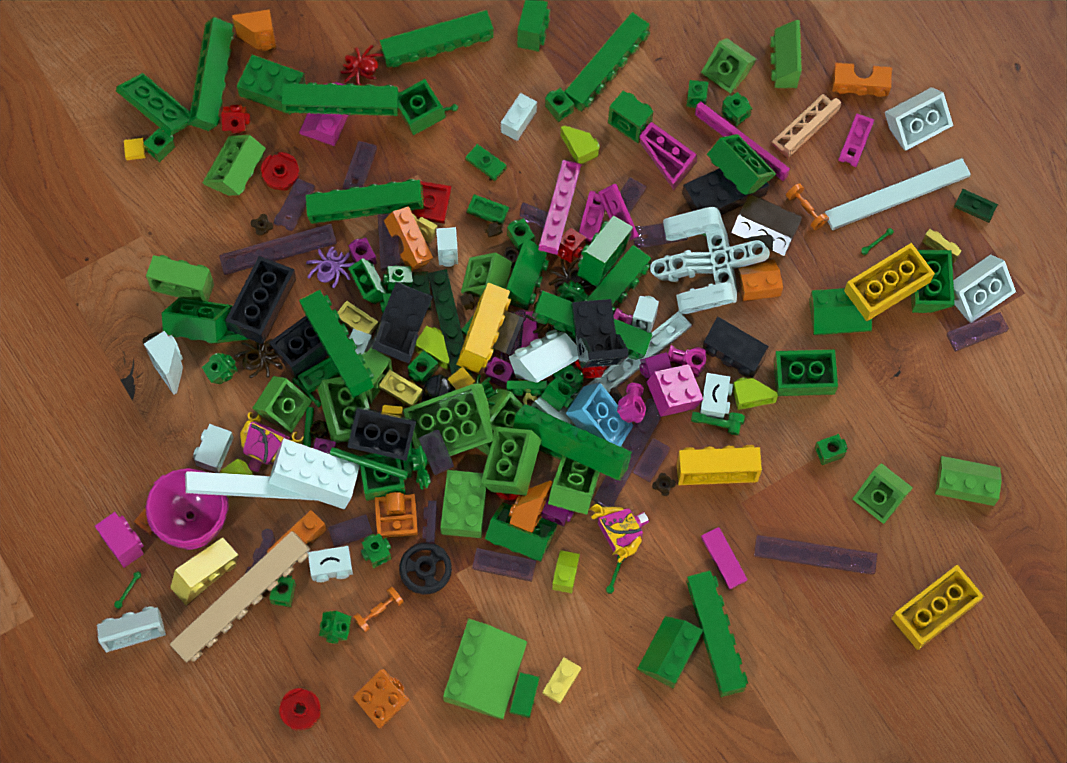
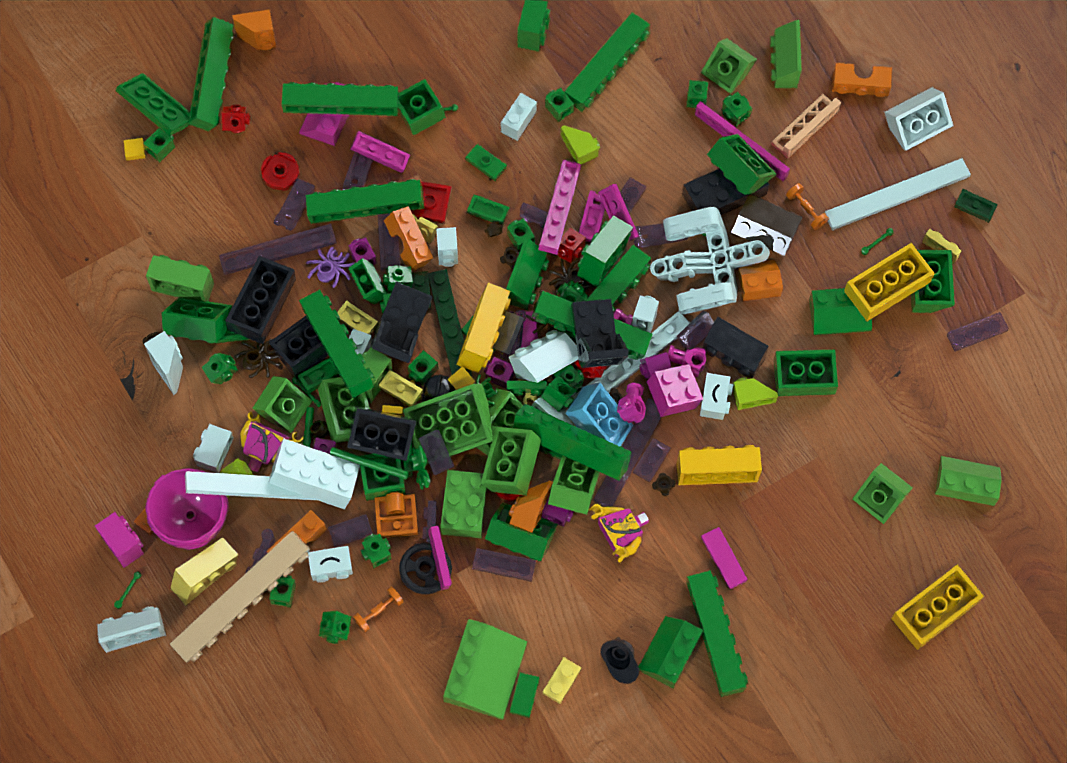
bright green slope [202,135,266,196] -> none
green brick [237,55,306,115] -> none
dark brown plate [250,214,273,236] -> none
red plate [279,688,321,731] -> none
red animal [340,45,383,86] -> none
orange plate [353,669,410,728] -> none
green brick [380,10,494,68] -> none
lime slope [414,326,450,370] -> none
dark brown plate [460,291,476,311] -> none
bright green slope [461,253,512,298] -> none
lime slope [552,550,580,593] -> none
green hinge [606,555,625,594] -> none
green brick [608,90,654,144] -> none
dark pink wedge [640,122,697,190] -> none
green brick [691,412,745,435] -> none
clear purple plate [754,535,877,575] -> none
green brick [814,434,848,465] -> none
dark pink plate [838,114,874,167] -> none
light aqua slope [953,255,1016,323] -> none
none -> dark pink tile [351,131,410,173]
none -> dark pink tile [428,526,452,590]
none -> black piece [600,637,639,684]
none -> clear purple plate [676,311,714,350]

